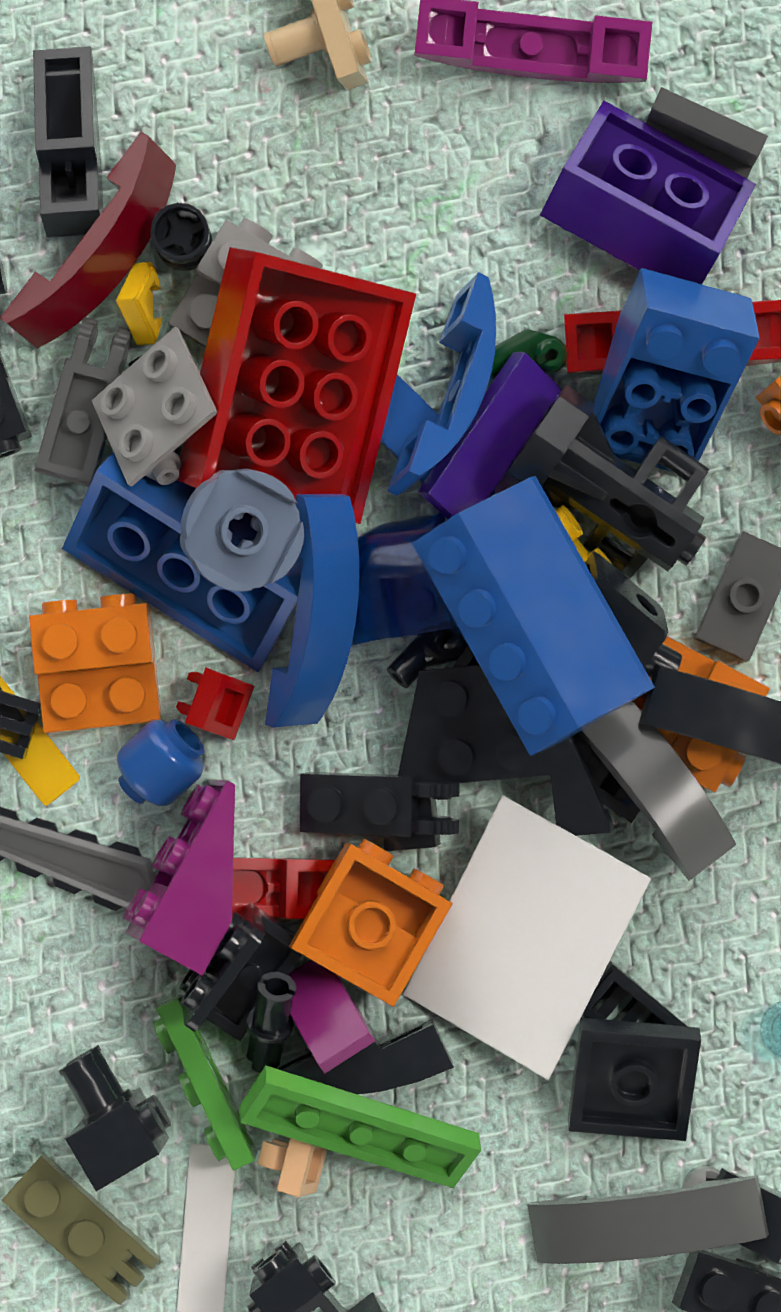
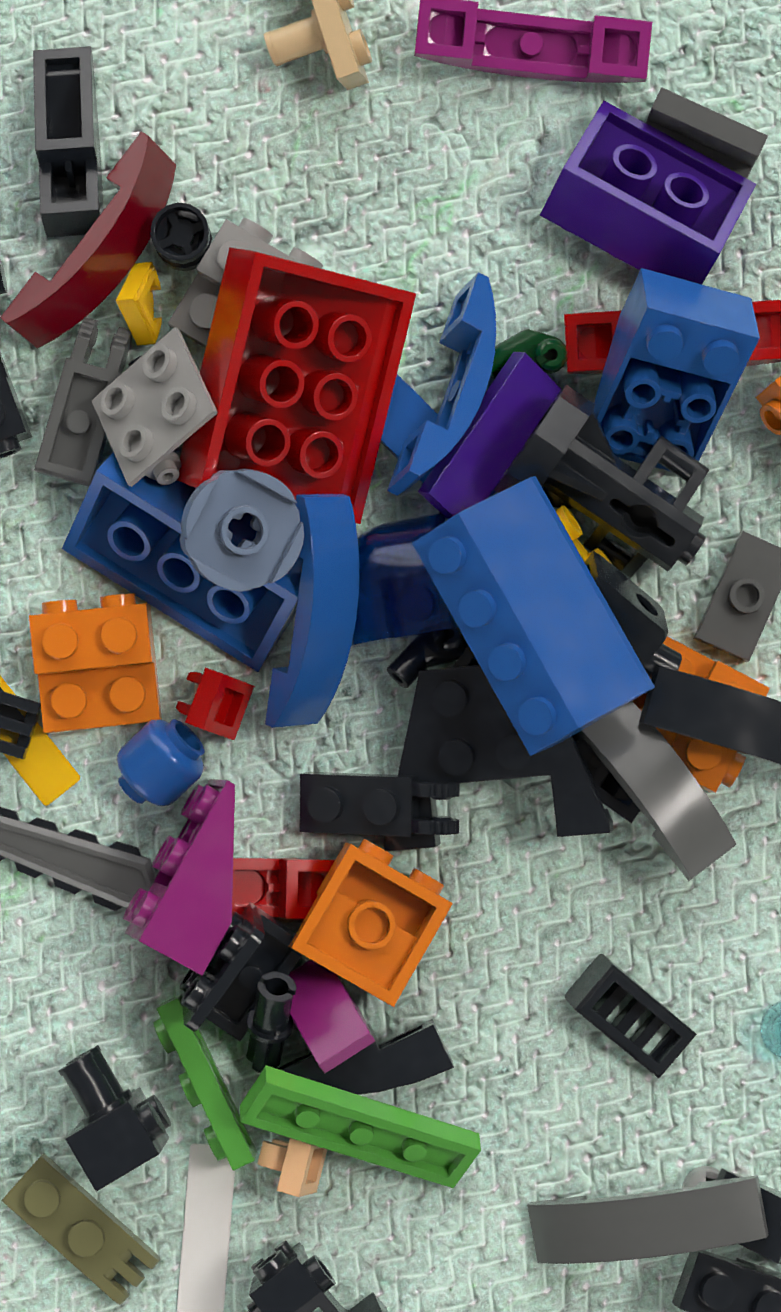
white sticker [403,795,652,1080] -> none
black plate [568,1018,701,1141] -> none

